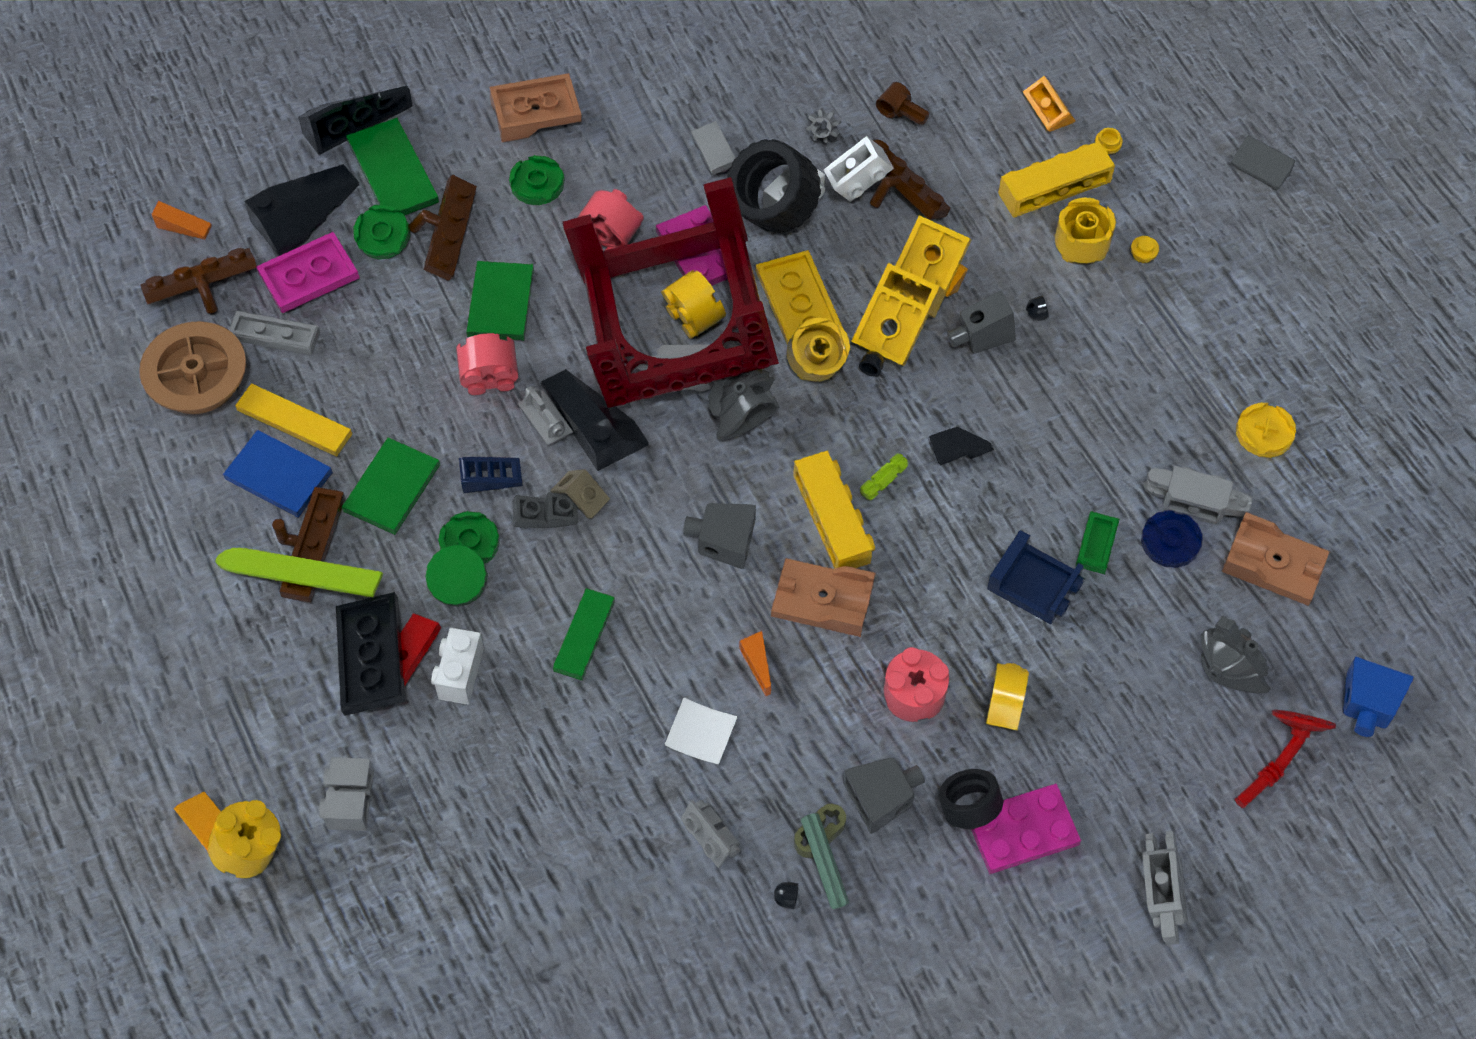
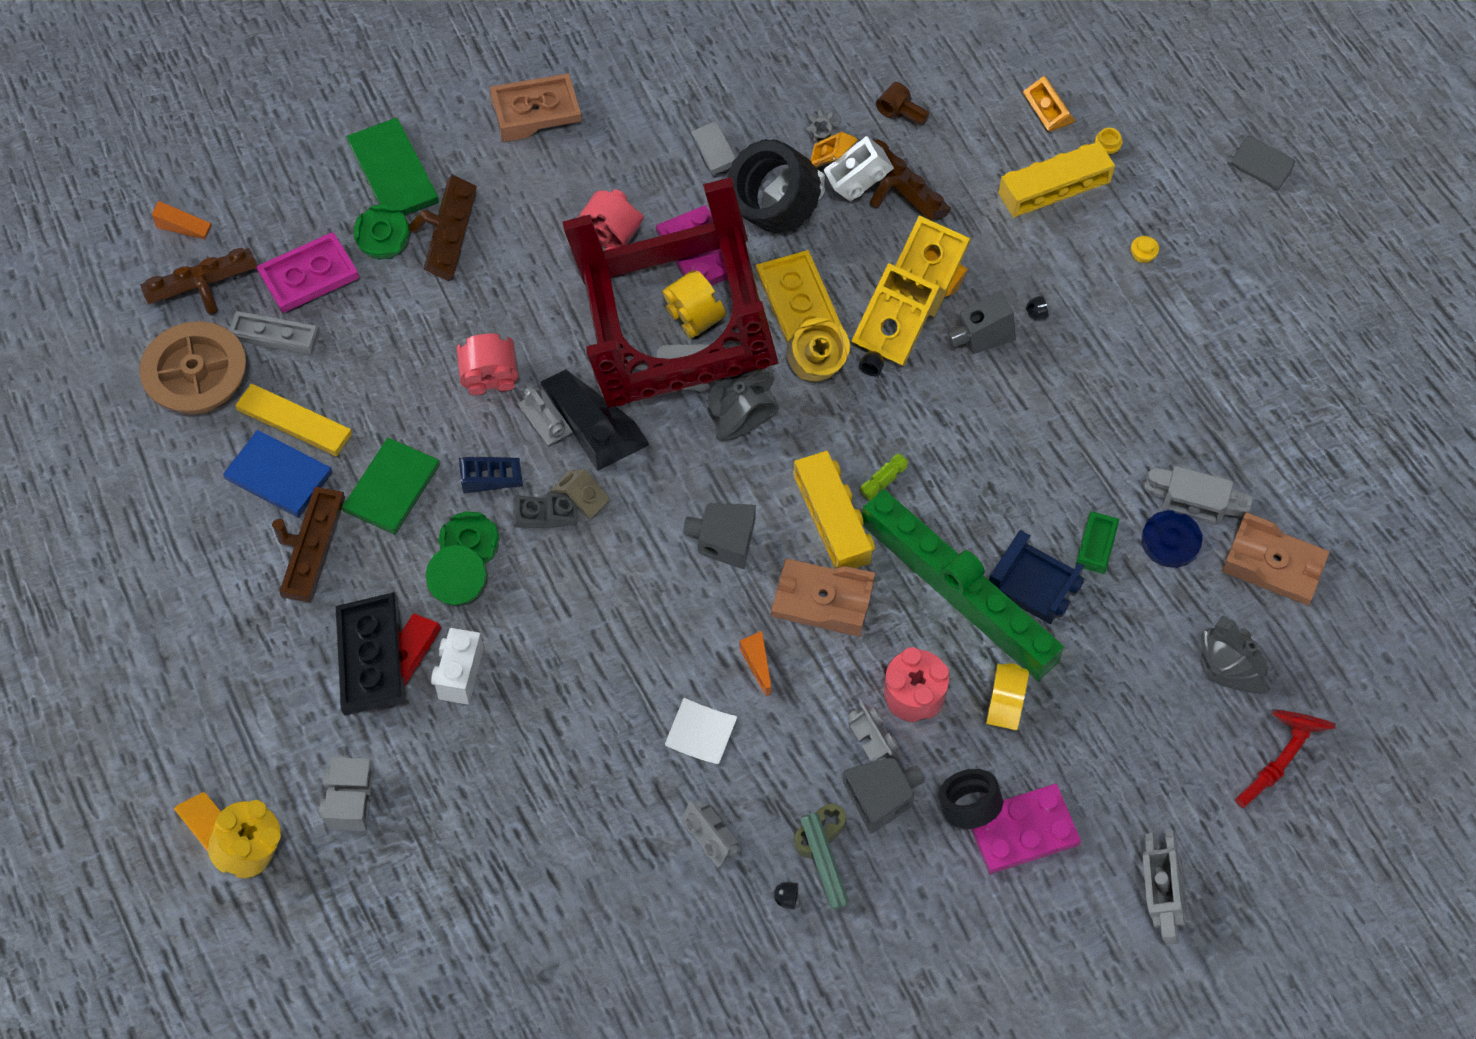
lime piece [215,548,383,598] -> none
black wedge [244,164,359,256] -> none
black wedge [298,86,413,155] -> none
green tile [466,261,534,341] -> none
green tile [509,155,565,205] -> none
green tile [553,588,615,681] -> none
black slope [929,427,994,466] -> none
yellow brick [1055,197,1116,263] -> none
yellow tile [1236,402,1296,458] -> none
blue torso [1343,656,1414,737] -> none
none -> light orange slope [810,132,858,168]
none -> light grey hinge [848,702,901,762]
none -> green hinge [862,489,1064,682]

